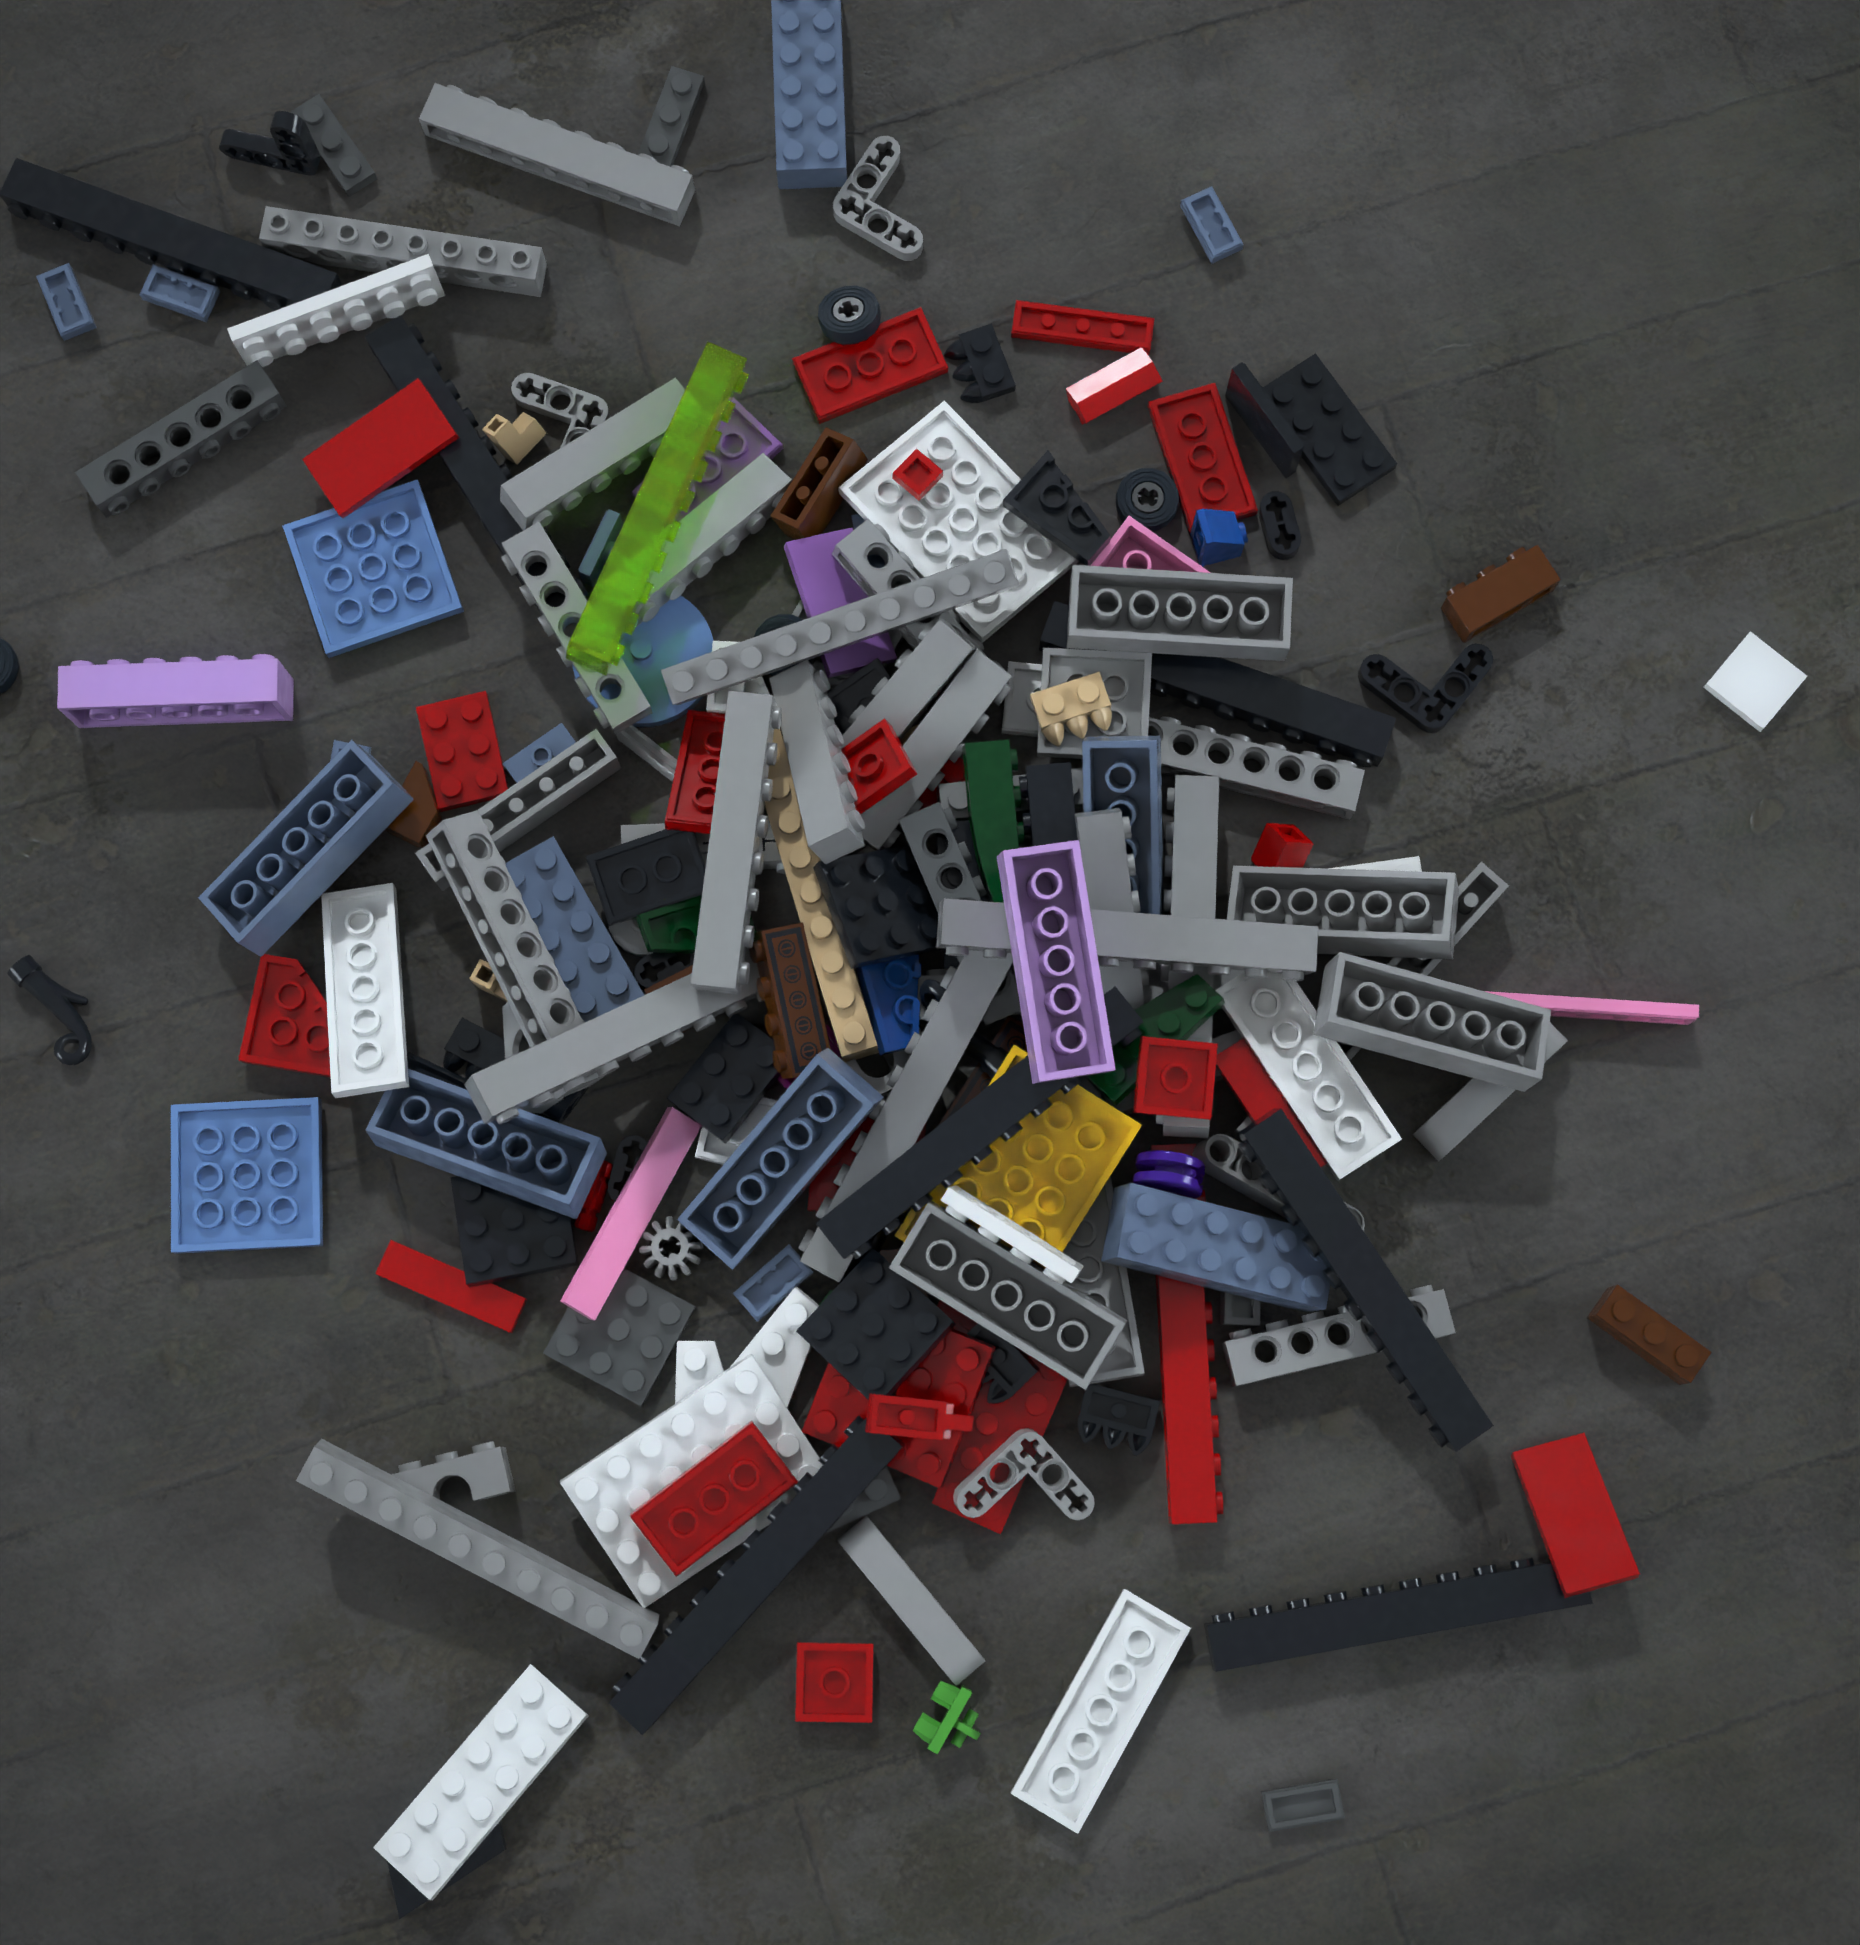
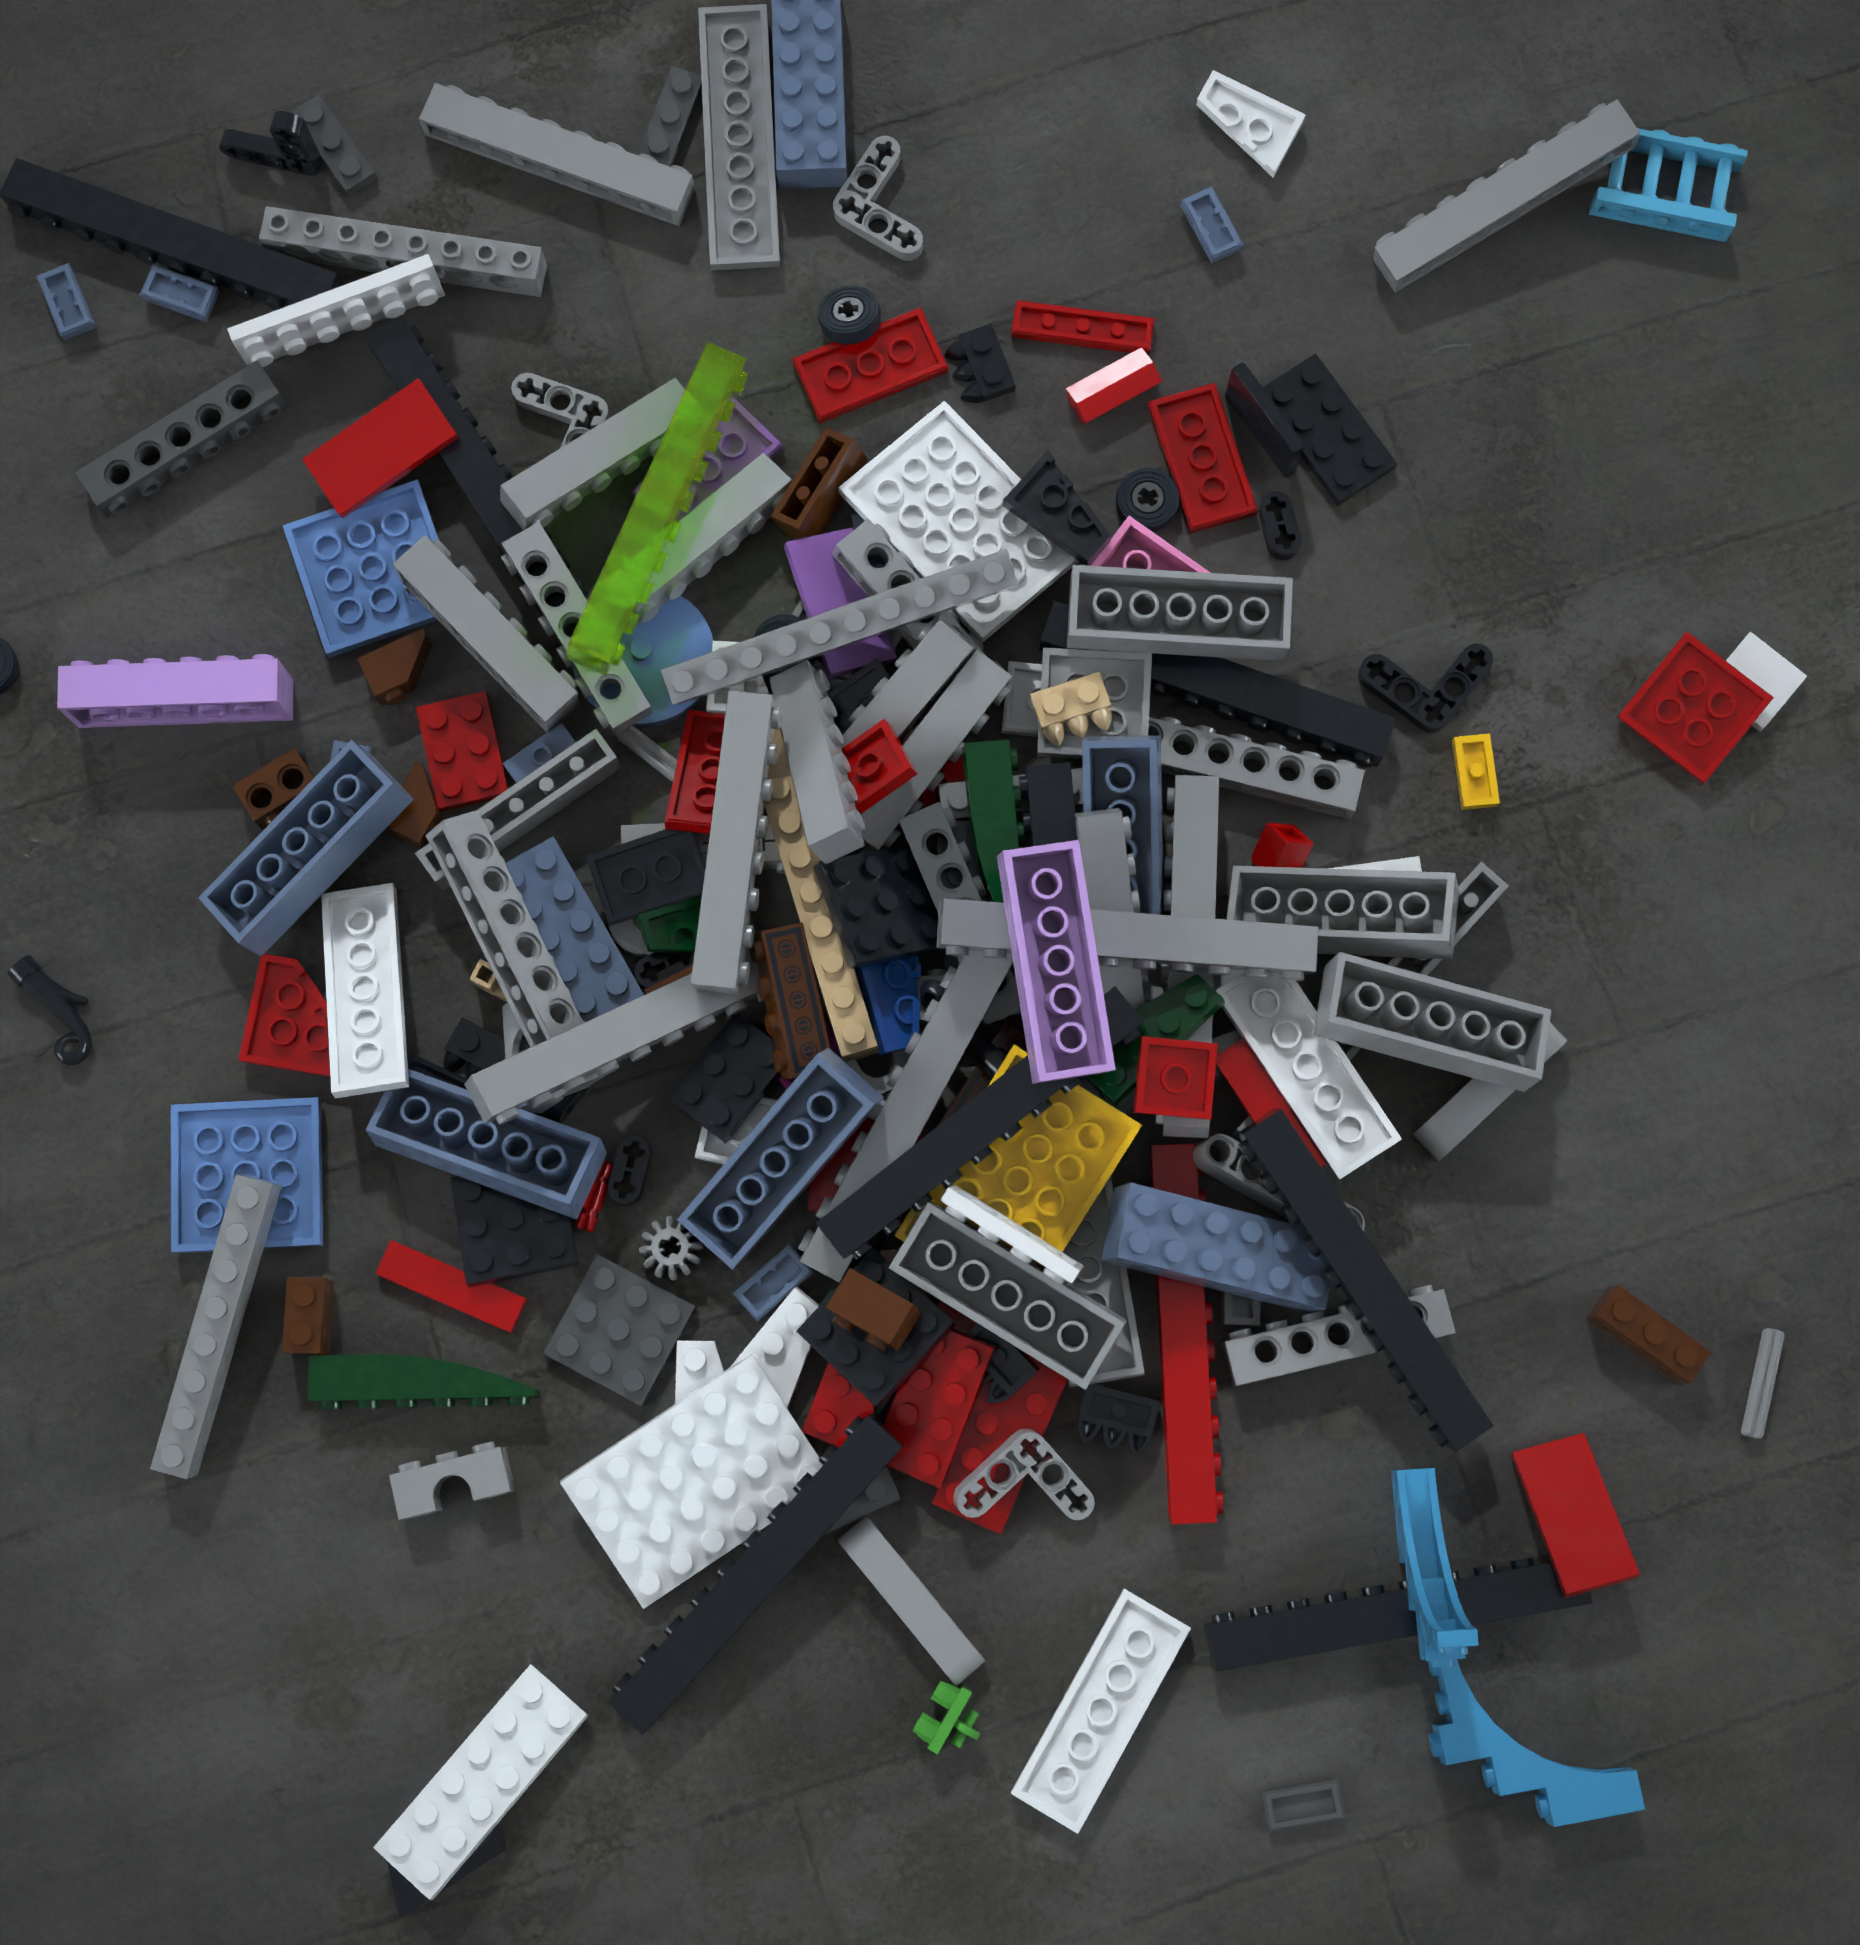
light grey brick [296,1439,660,1659] -> none
tan piece [482,412,546,465] -> none
bright pink tile [560,1107,702,1320] -> none
sand blue plate [578,509,624,587] -> none
red tile [630,1421,798,1577] -> none
red plate [795,1642,874,1723] -> none
red hinge [865,1393,974,1441] -> none
red plate [892,448,943,501] -> none
dark purple head [1133,1150,1206,1199] -> none
blue slope [1190,509,1248,567] -> none
reddish brown brick [1441,544,1561,643] -> none
bright pink tile [1485,991,1699,1025] -> none
none -> light grey brick [150,1174,282,1479]
none -> reddish brown brick [232,748,315,830]
none -> reddish brown brick [282,1277,334,1356]
none -> dark green slope [308,1354,540,1410]
none -> reddish brown slope [357,628,432,706]
none -> light grey brick [393,535,580,733]
none -> light grey plate [698,4,780,271]
none -> reddish brown brick [826,1268,921,1352]
none -> white wing [1196,70,1306,178]
none -> light grey brick [1373,99,1640,293]
none -> dark azure arch [1391,1468,1479,1668]
none -> dark azure arch [1428,1659,1645,1827]
none -> yellow plate [1452,733,1500,810]
none -> medium azure fence [1589,128,1748,242]
none -> red plate [1617,631,1774,784]
none -> light grey axle [1741,1328,1785,1439]

